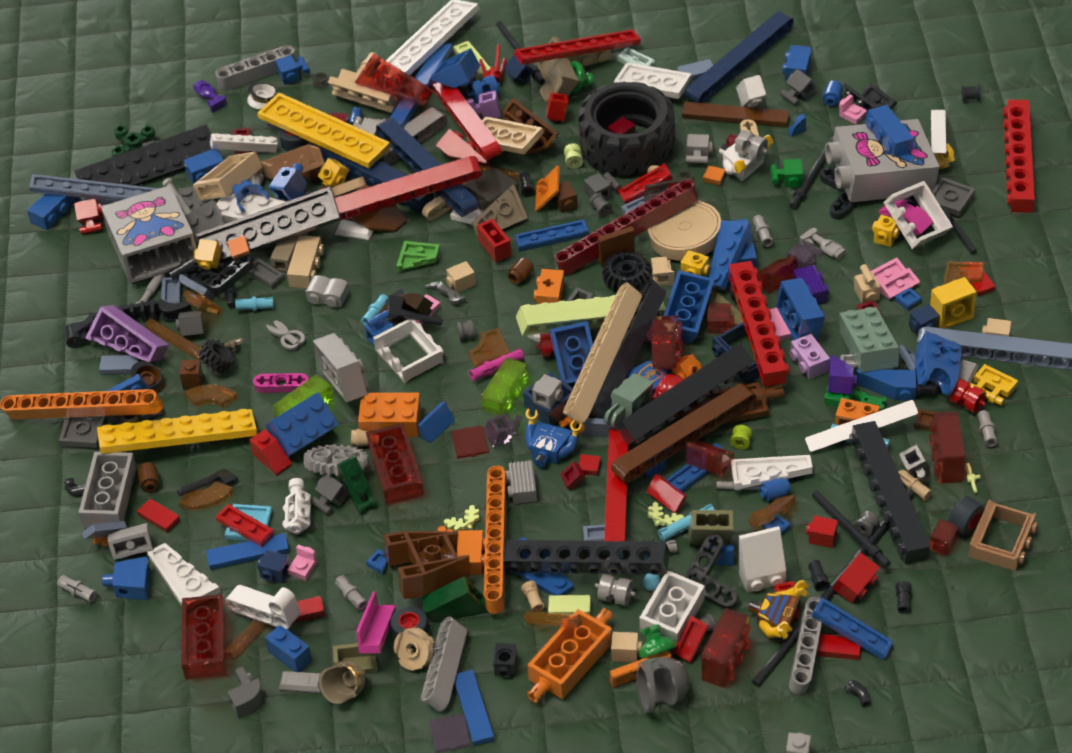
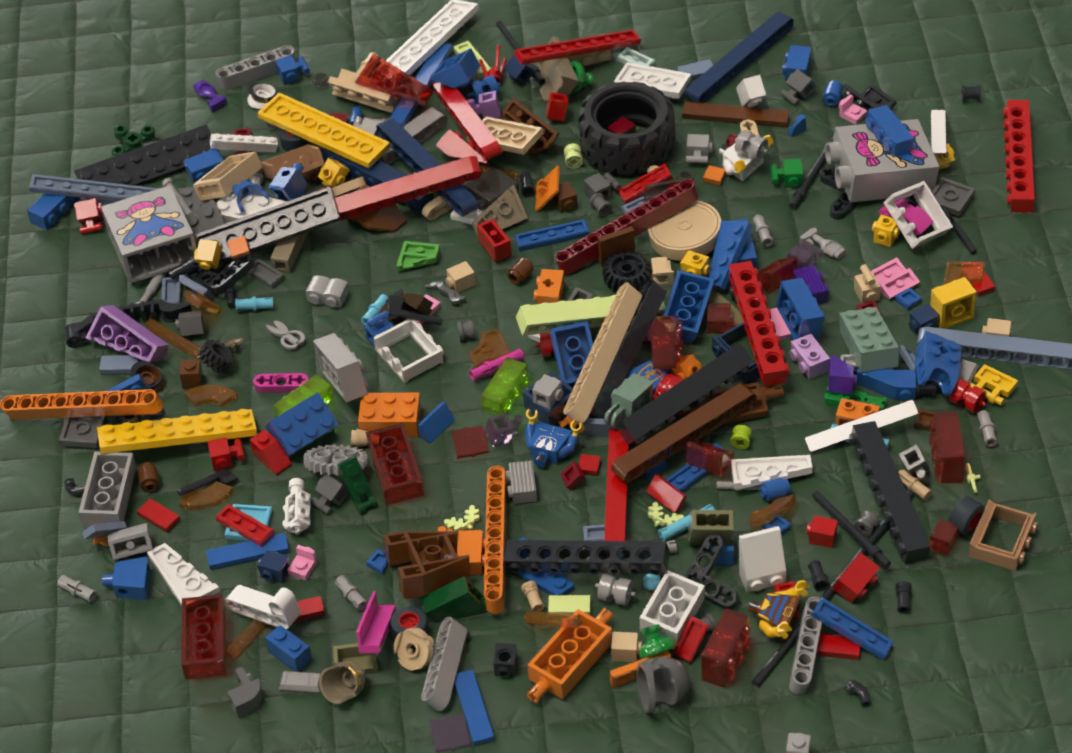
tan brick [287,235,324,288] -> none
white tile [335,220,374,241] -> none
none -> red brick [207,437,245,471]

